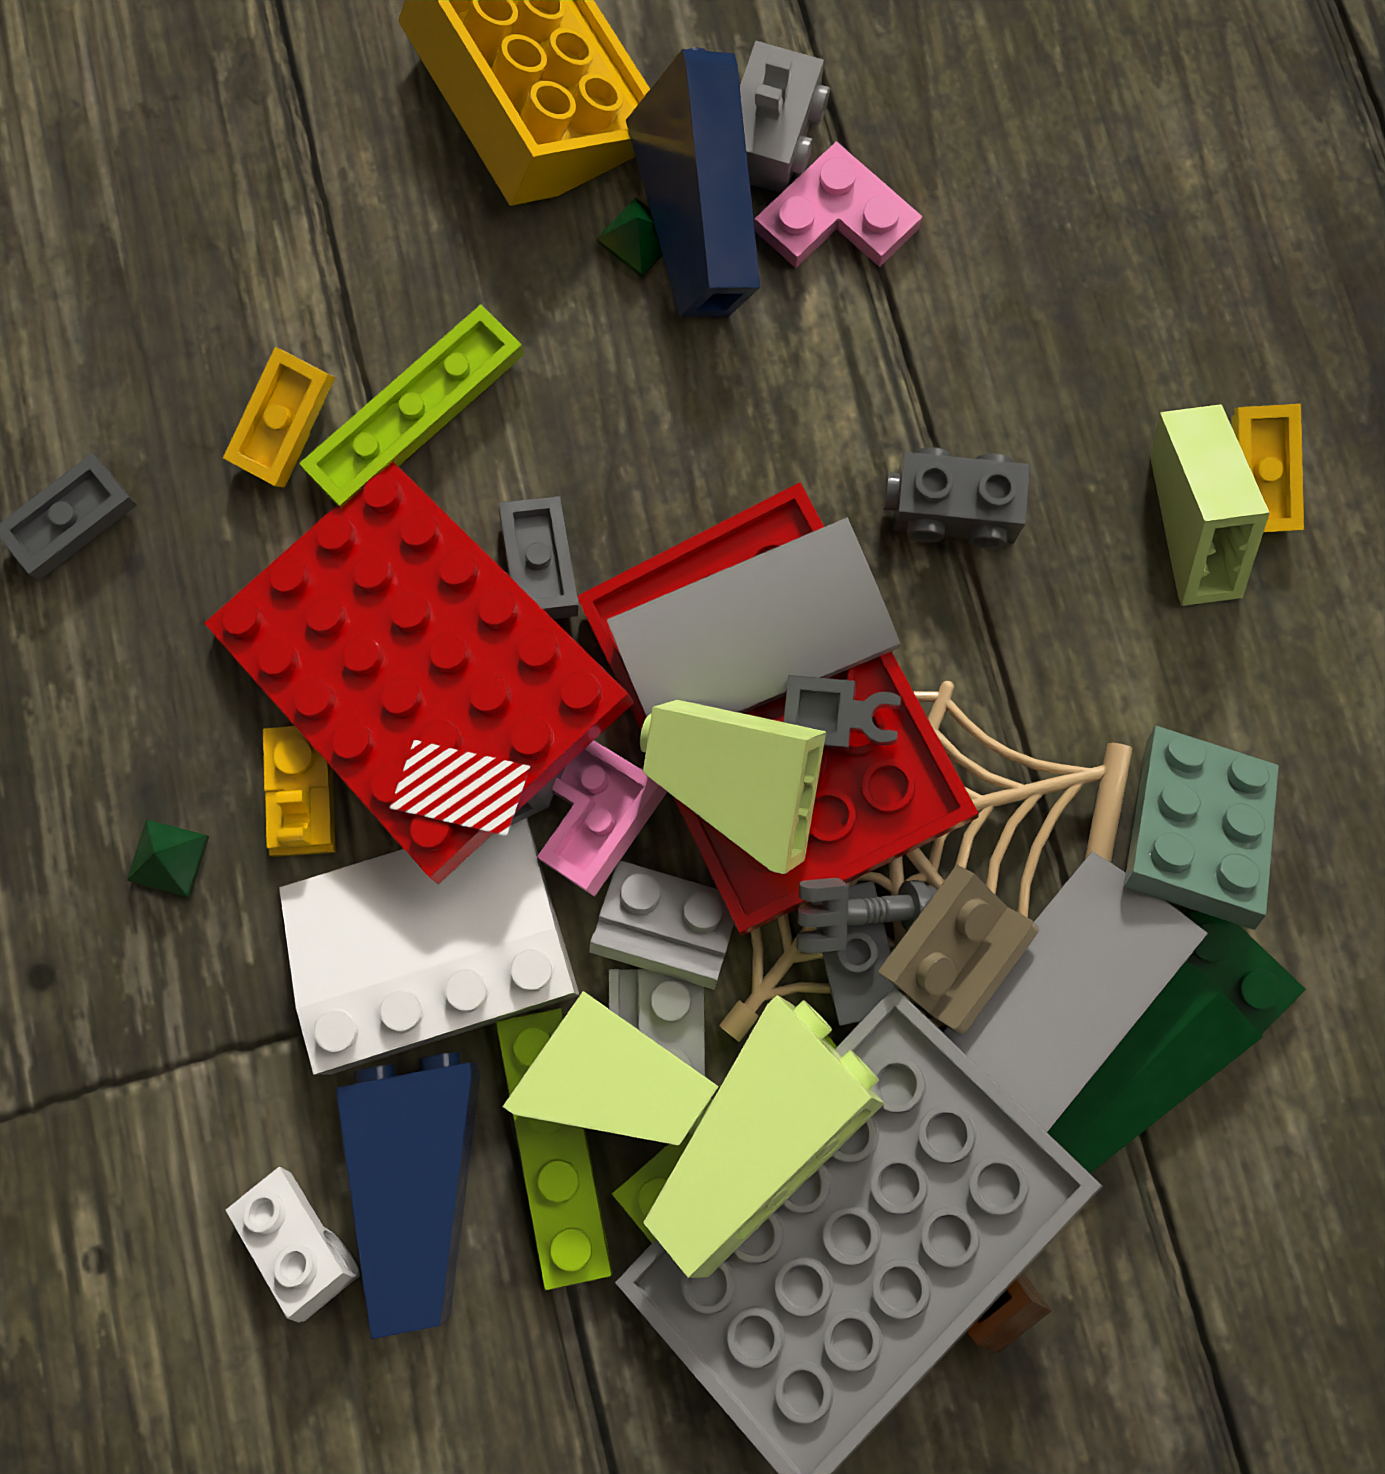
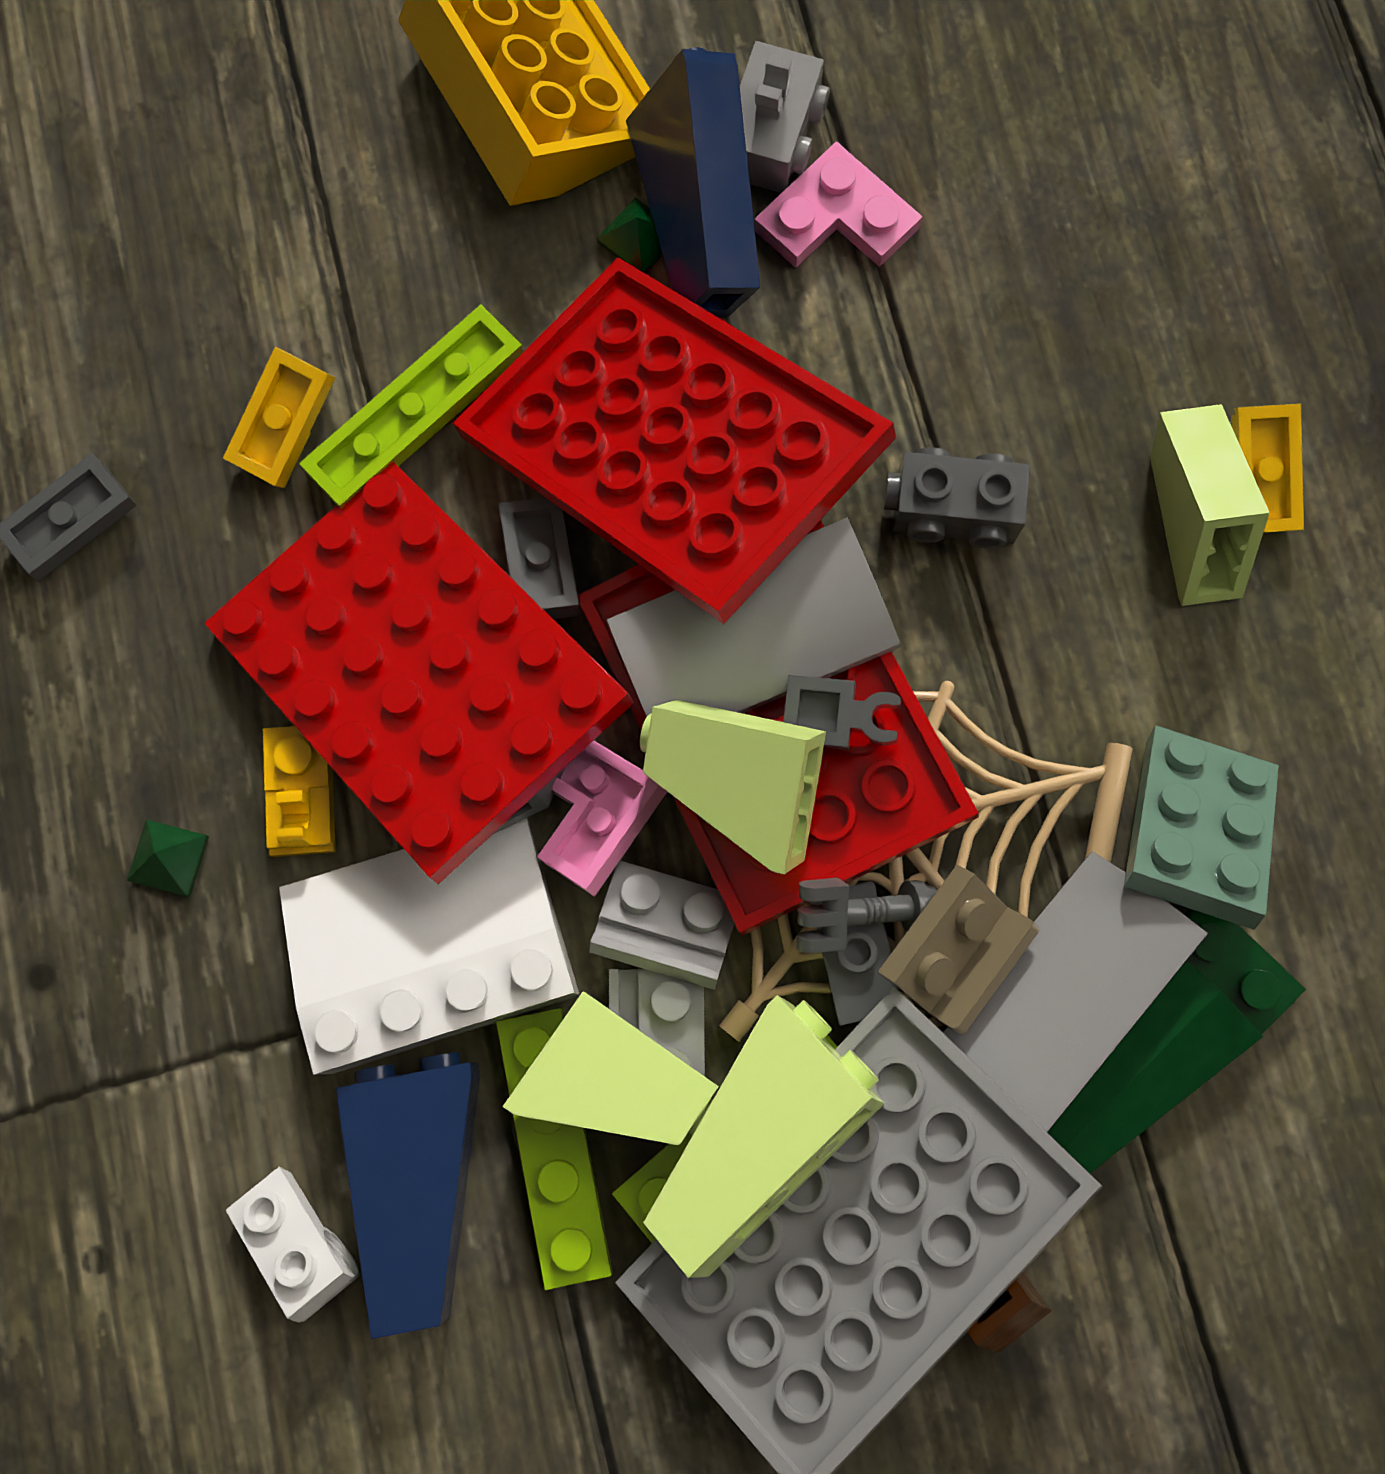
sticker [390,740,530,836] -> none
none -> red plate [453,257,896,624]

